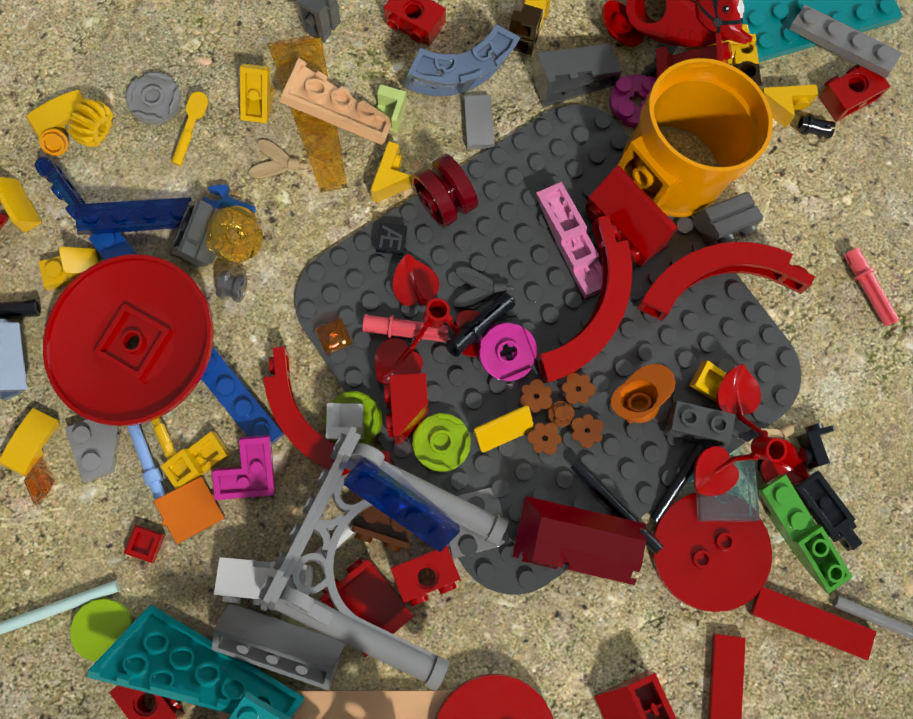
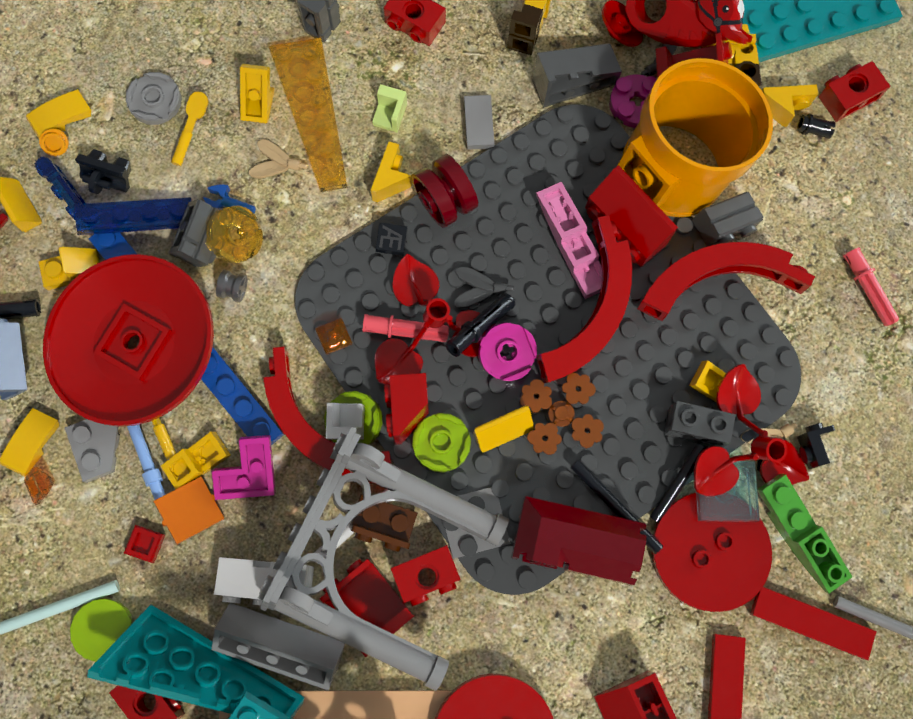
yellow gear [67,98,114,148] -> none
light nougat wing [280,58,392,145] -> none
clear blue plate [344,458,460,552] -> none
sand blue window [403,24,521,96] -> none
orange piece [611,364,676,424] -> none
light grey plate [789,5,902,78] -> none
black hinge [794,471,863,551] -> none
none -> black hips [75,149,131,194]

